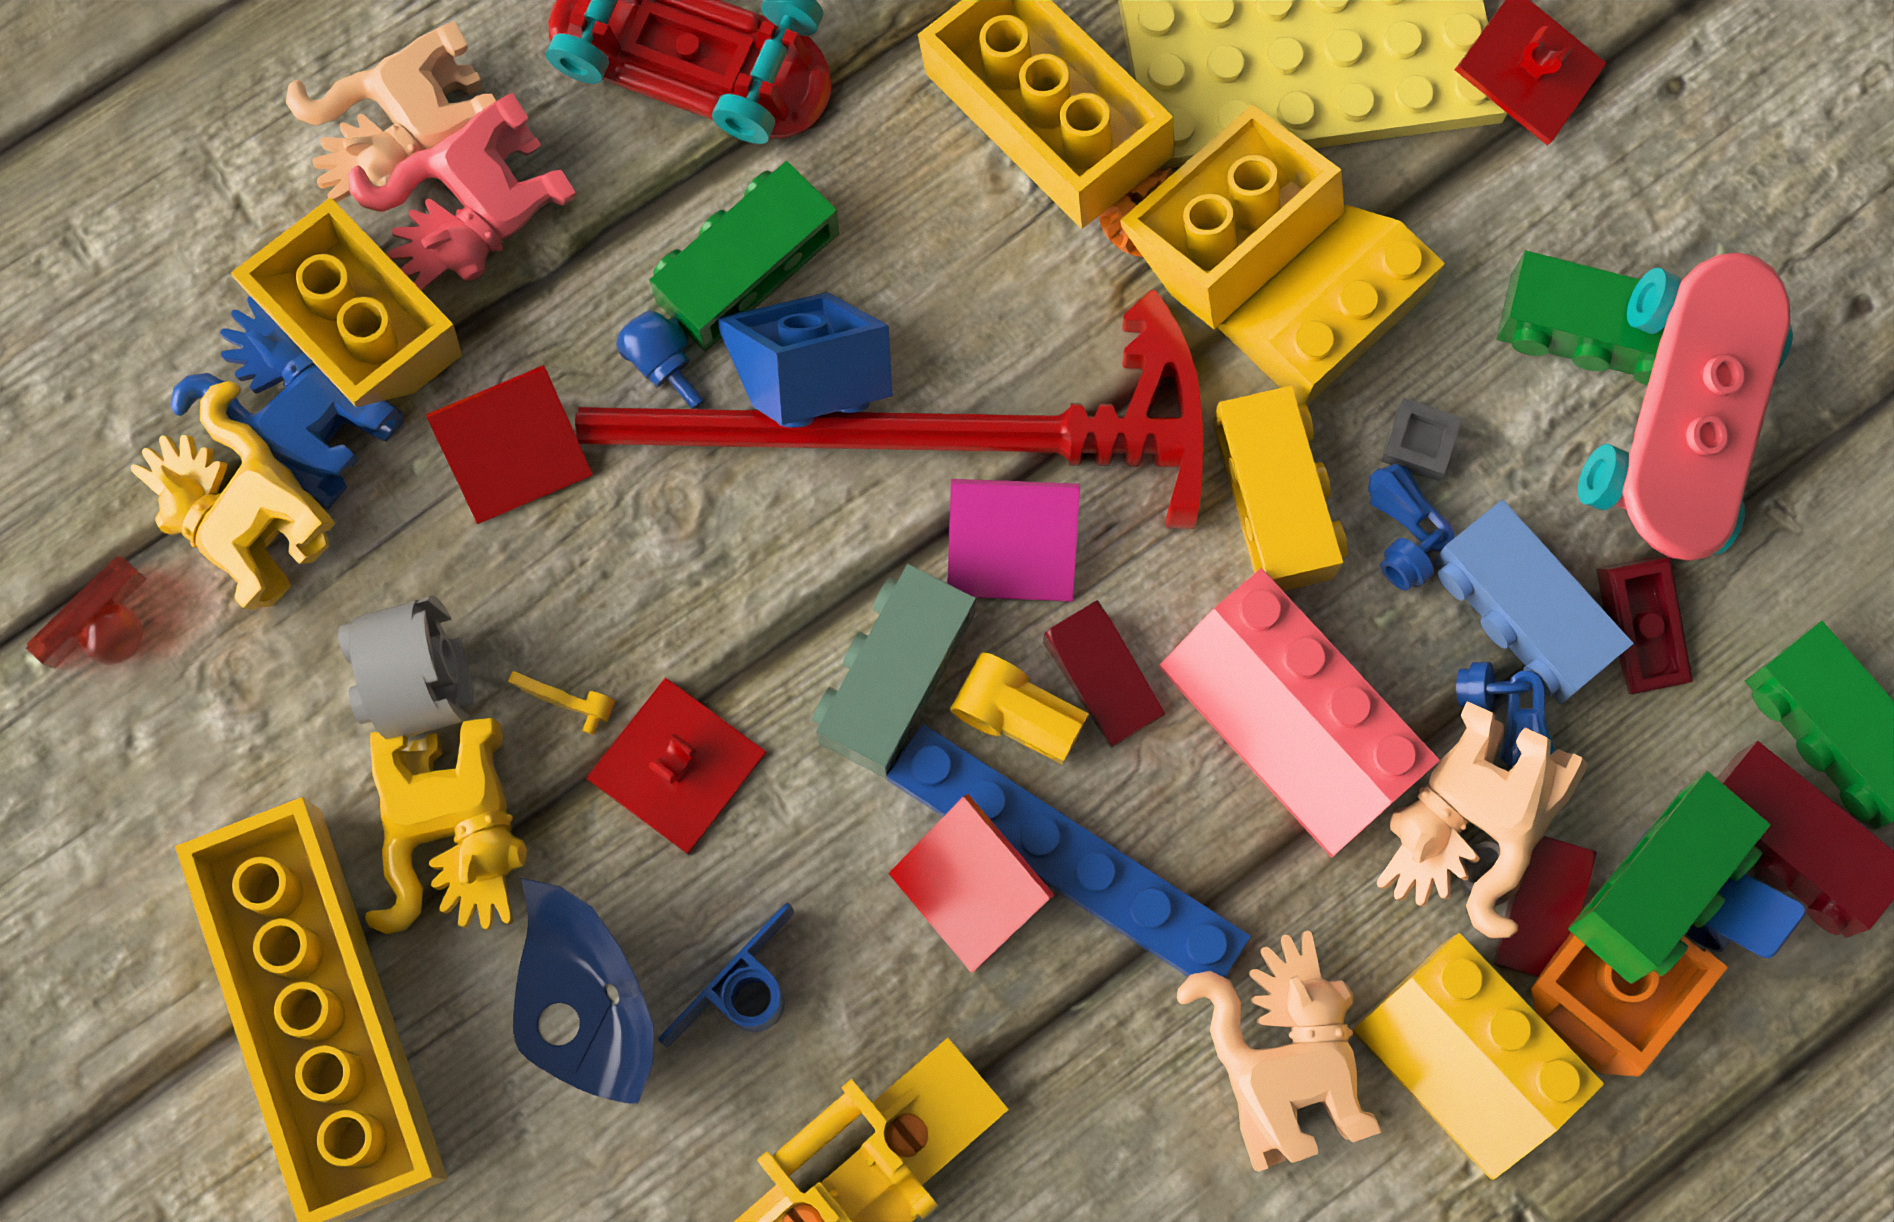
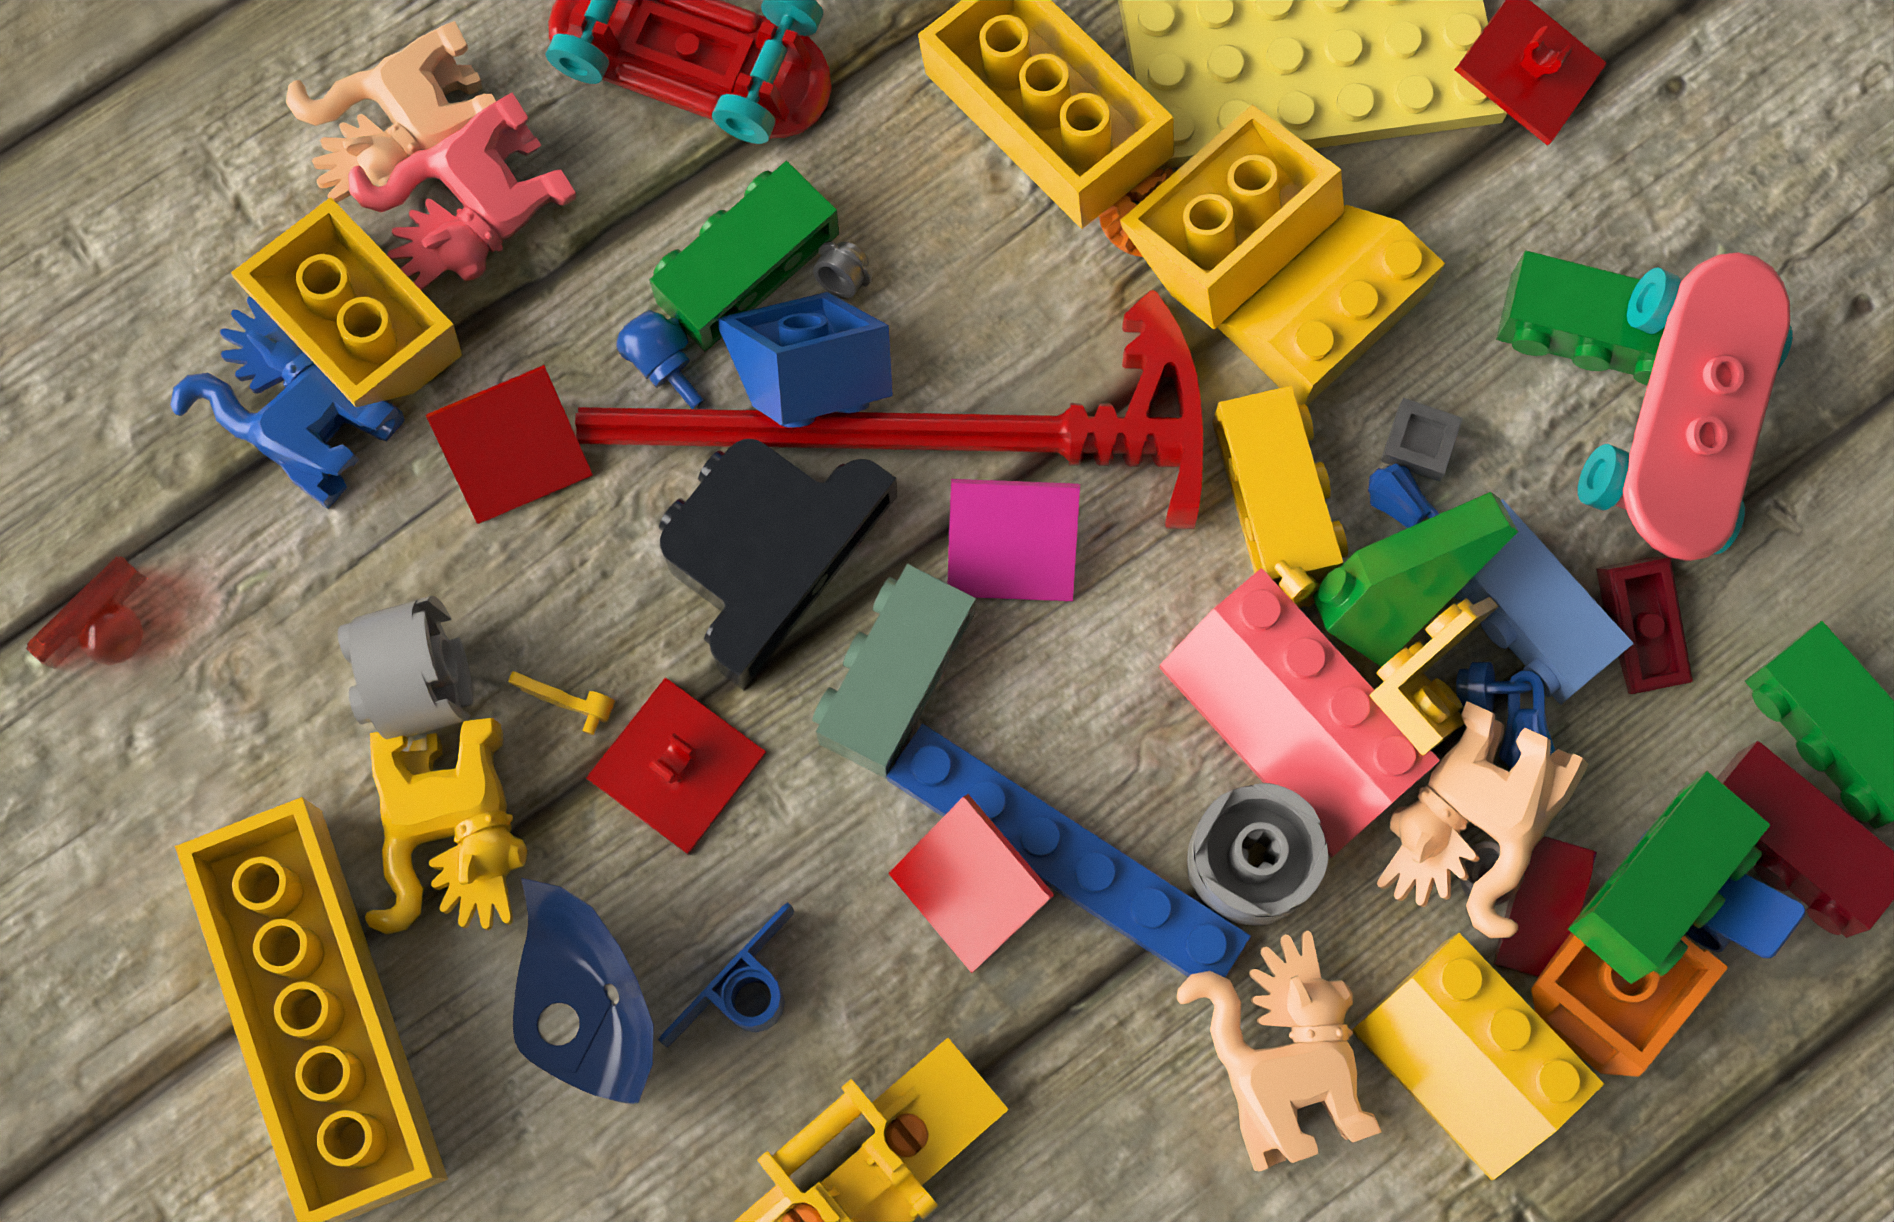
yellow animal [131,381,335,610] -> none
yellow piece [950,652,1089,765] -> none
dark red slope [1043,600,1166,748] -> none
none -> black brick [659,439,898,690]
none -> flat silver plate [813,241,872,298]
none -> light grey brick [1187,783,1328,926]
none -> yellow piece [1274,560,1322,609]
none -> green slope [1313,492,1519,667]
none -> yellow bracket [1369,597,1499,755]

